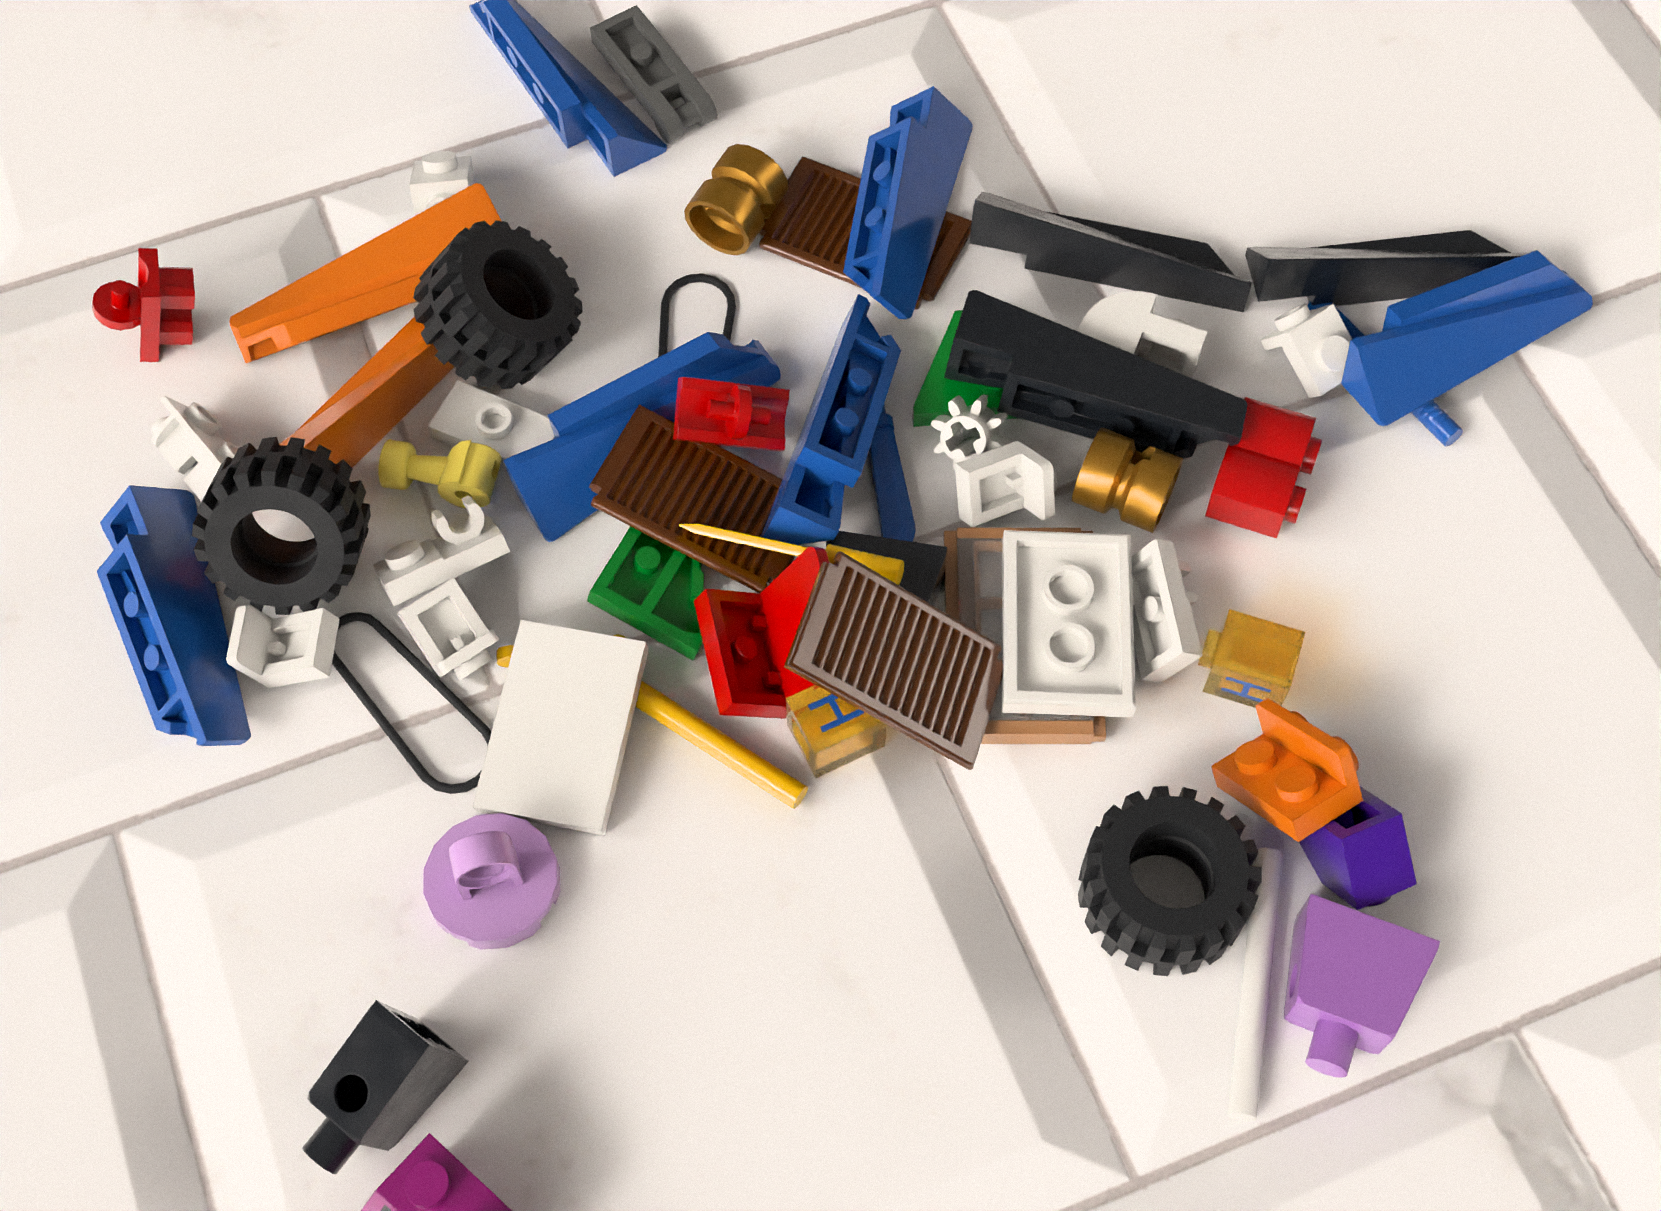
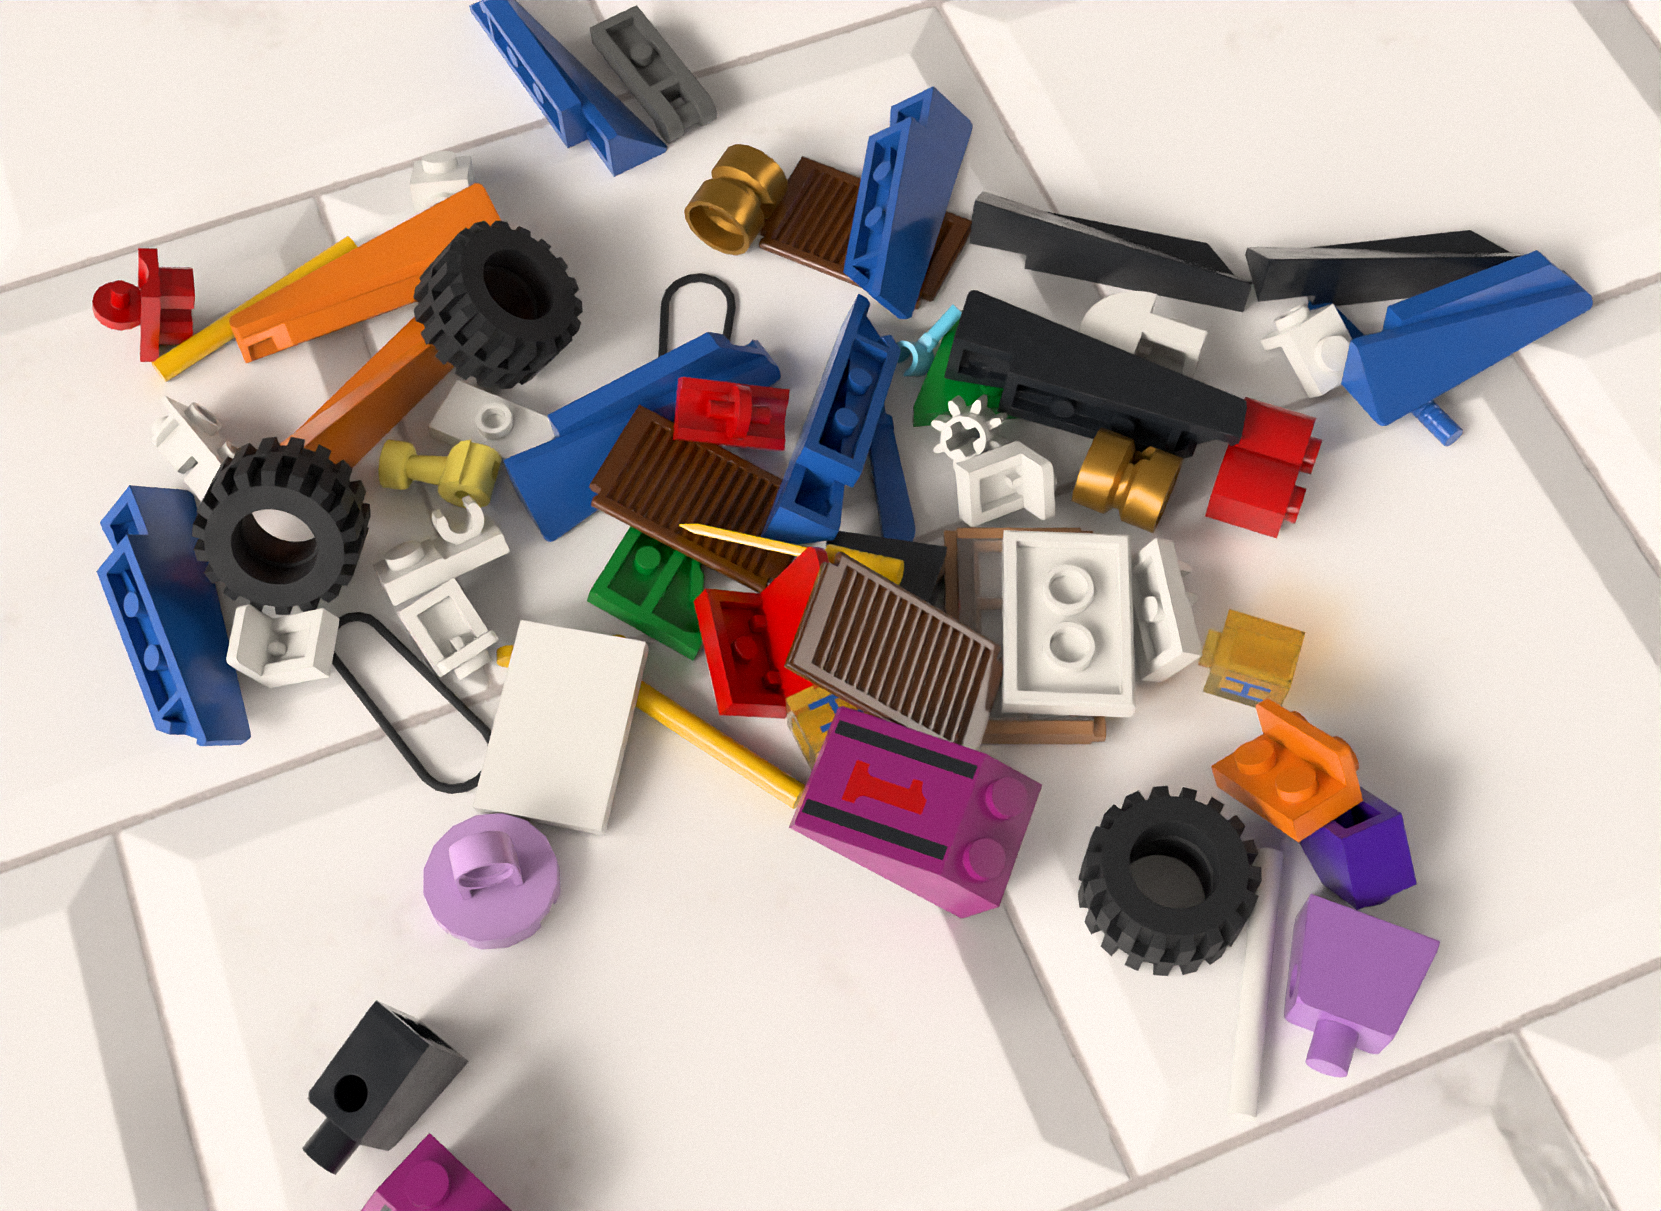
none -> yellow bar [151,236,357,382]
none -> magenta slope [789,706,1042,919]
none -> medium azure hand [896,304,962,377]

